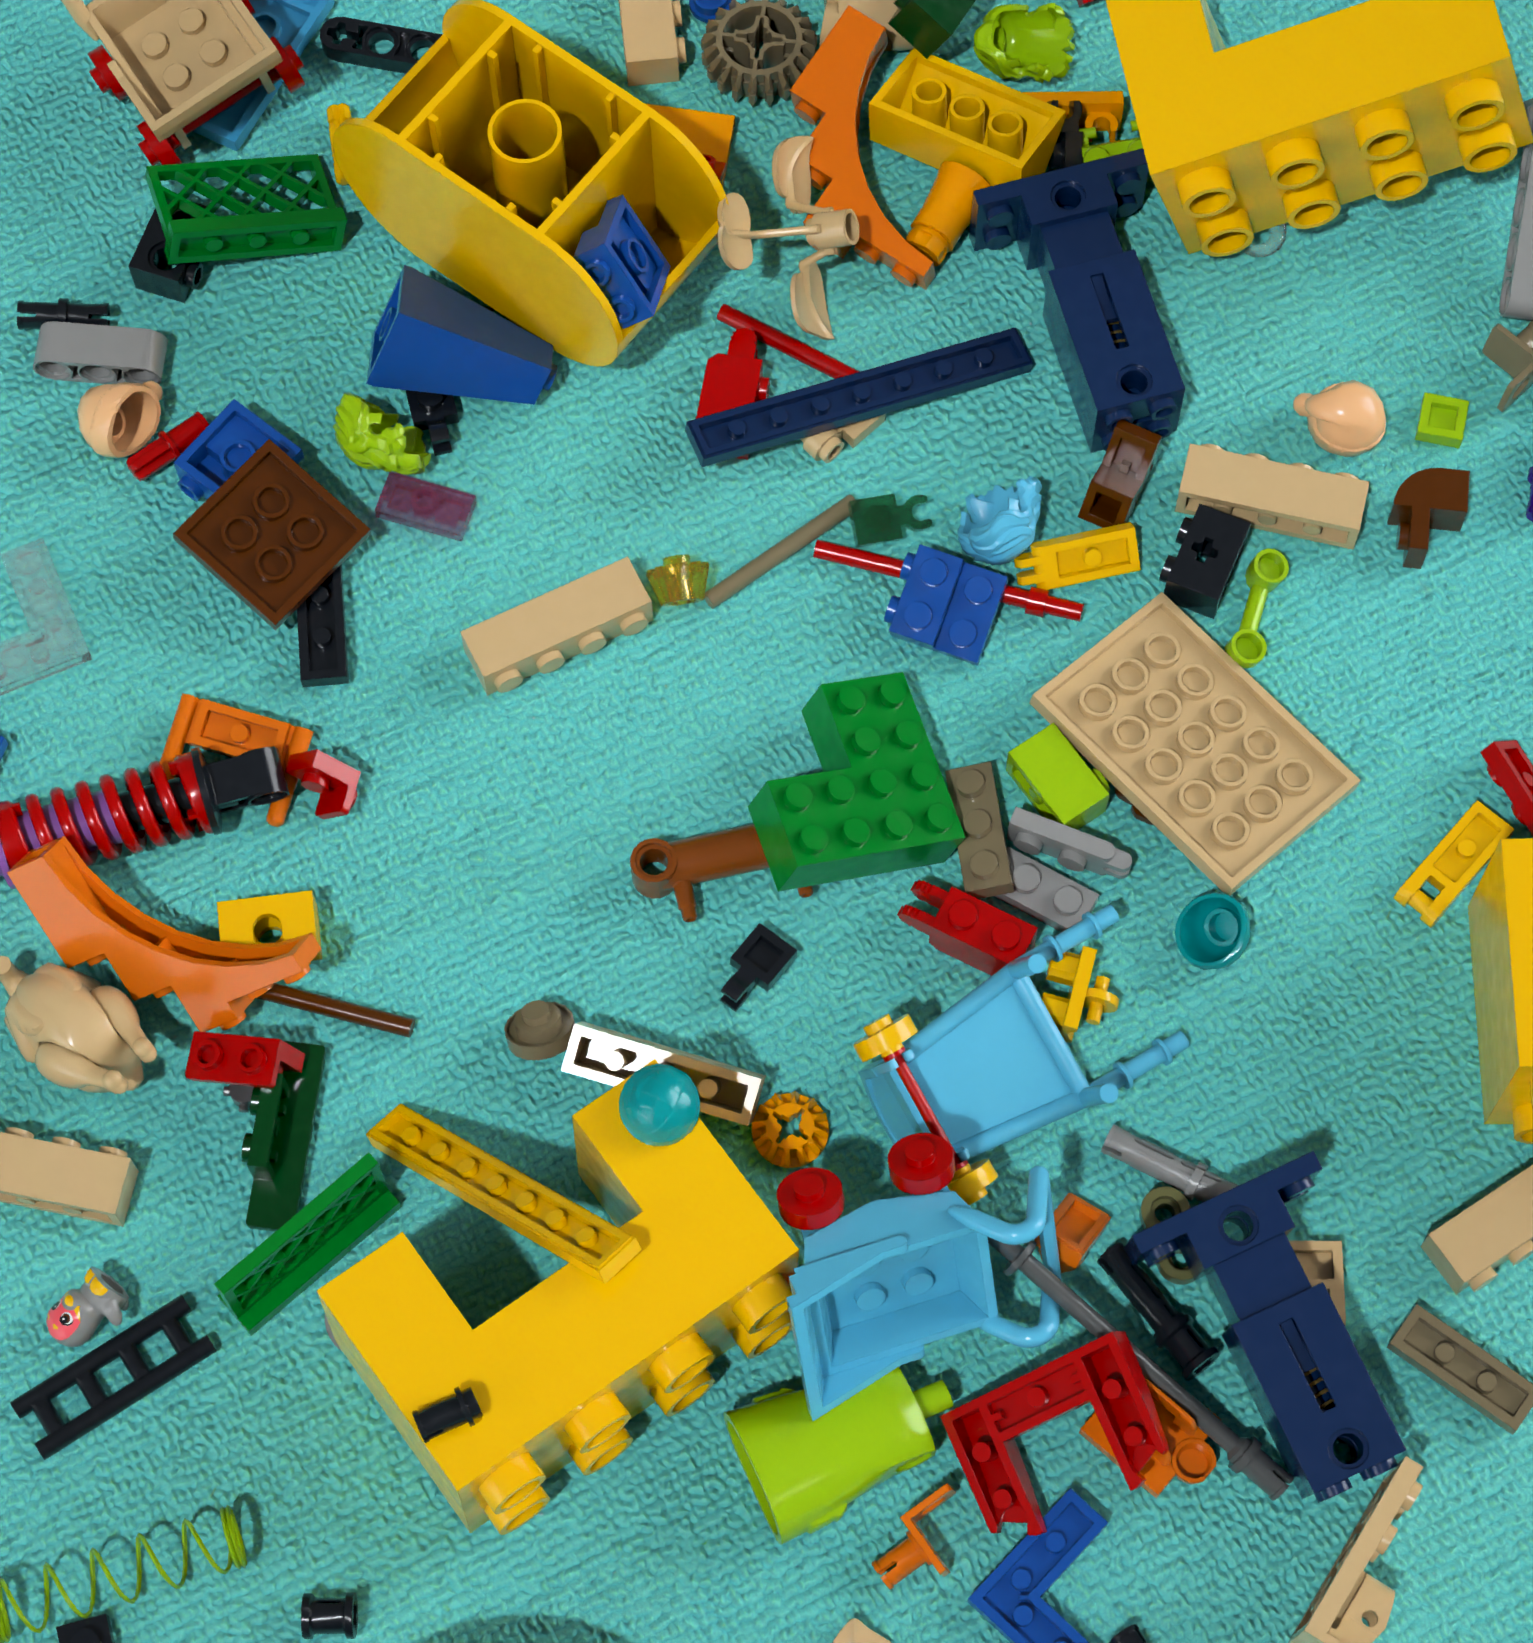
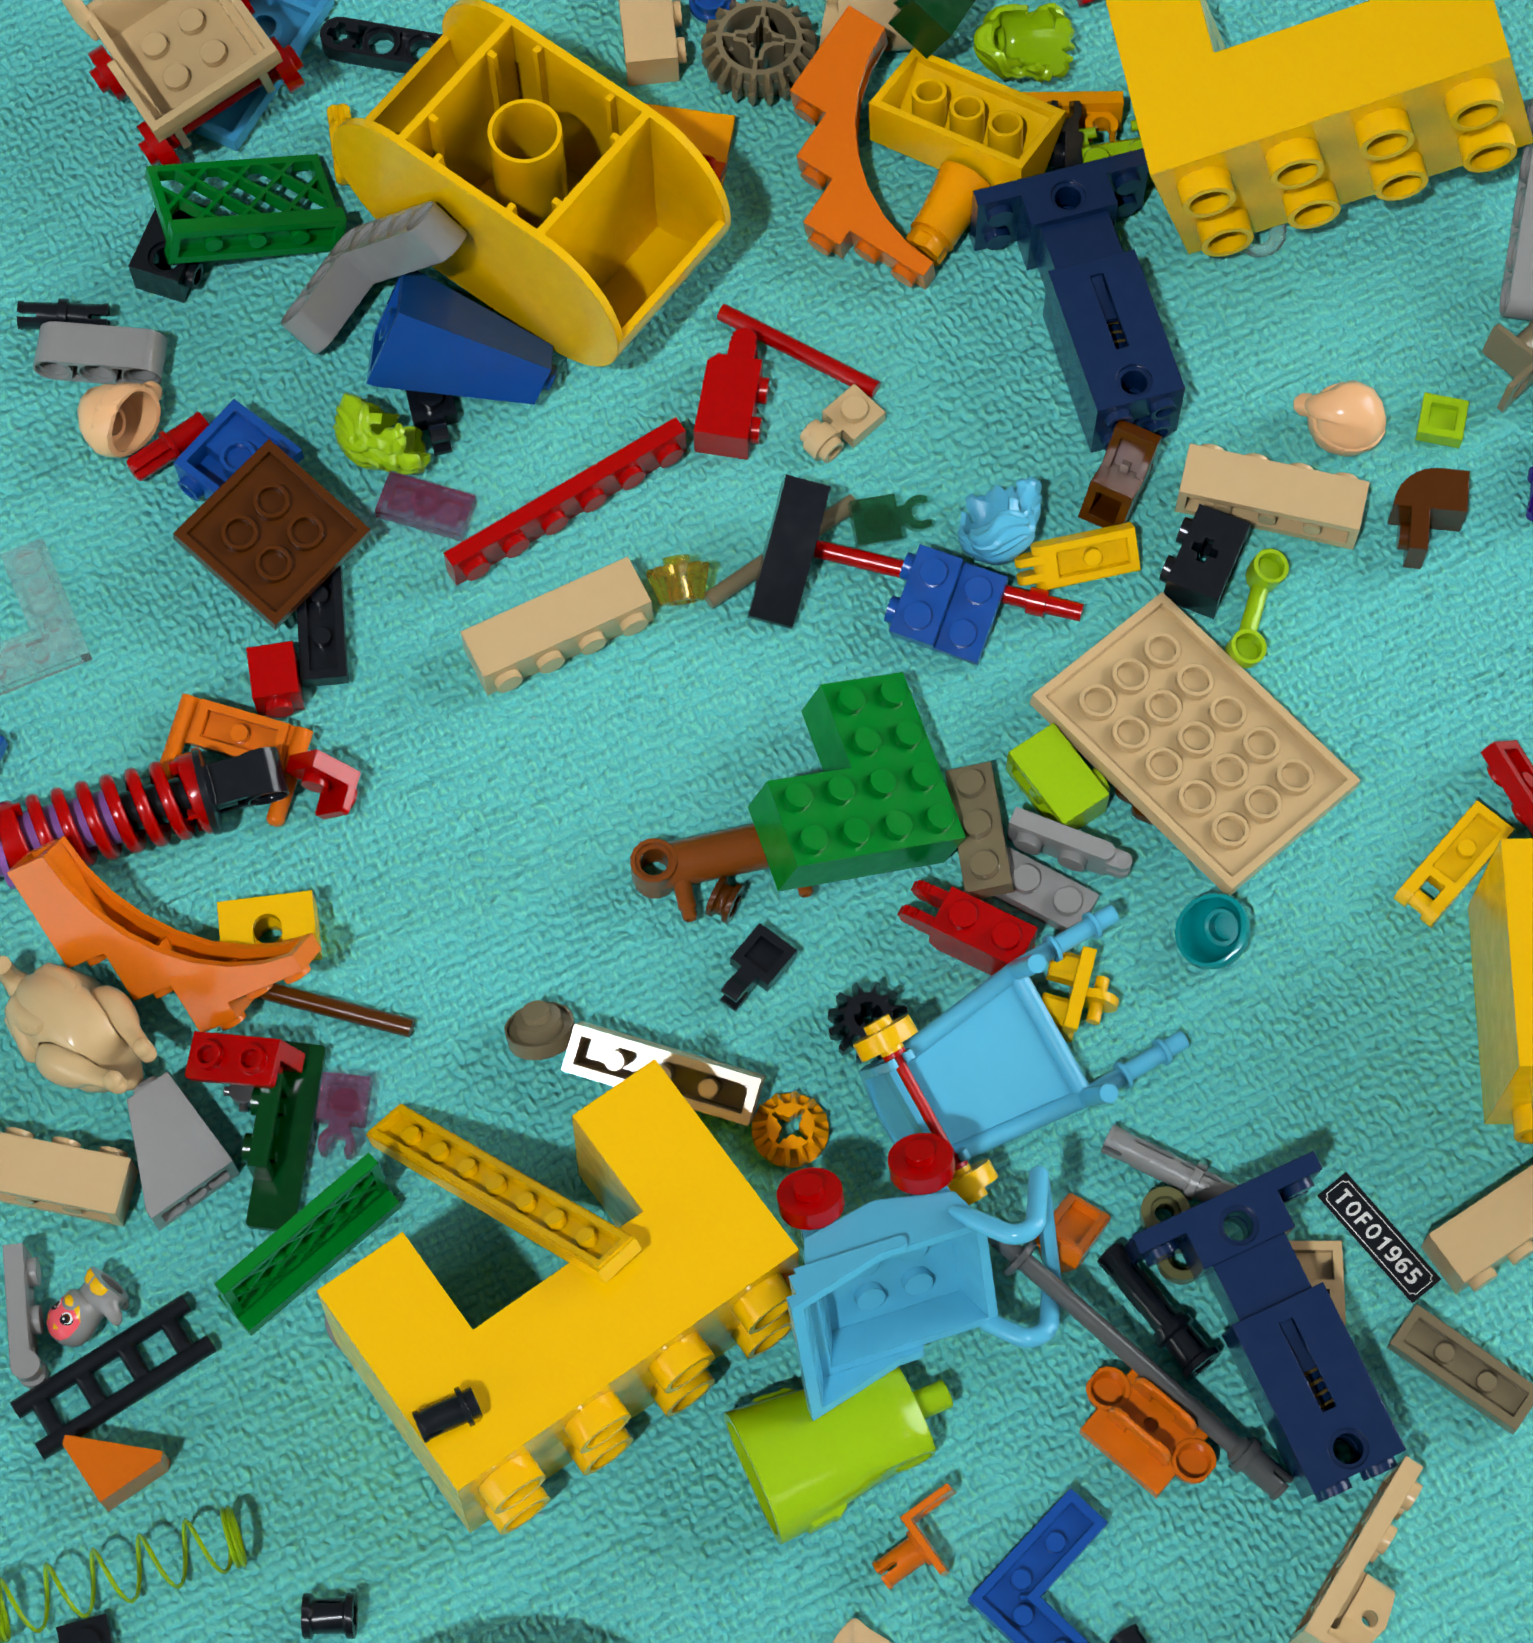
blue plate [573,194,671,329] -> none
teal piece [619,1064,700,1146] -> none
dark blue tile [685,328,1033,467] -> none
tan plant [717,136,859,340] -> none
red wedge [940,1331,1169,1536] -> none
none -> light grey plate [3,1243,49,1389]
none -> orange slope [62,1435,171,1512]
none -> light grey slope [127,1072,240,1231]
none -> red brick [246,641,305,718]
none -> light grey beam [281,201,467,354]
none -> clear pink plate [316,1072,373,1160]
none -> red plate [443,417,687,586]
none -> reddish brown bush [705,876,745,924]
none -> black slope [747,474,831,629]
none -> black gear [828,981,908,1064]
none -> black sticker [1317,1173,1441,1303]

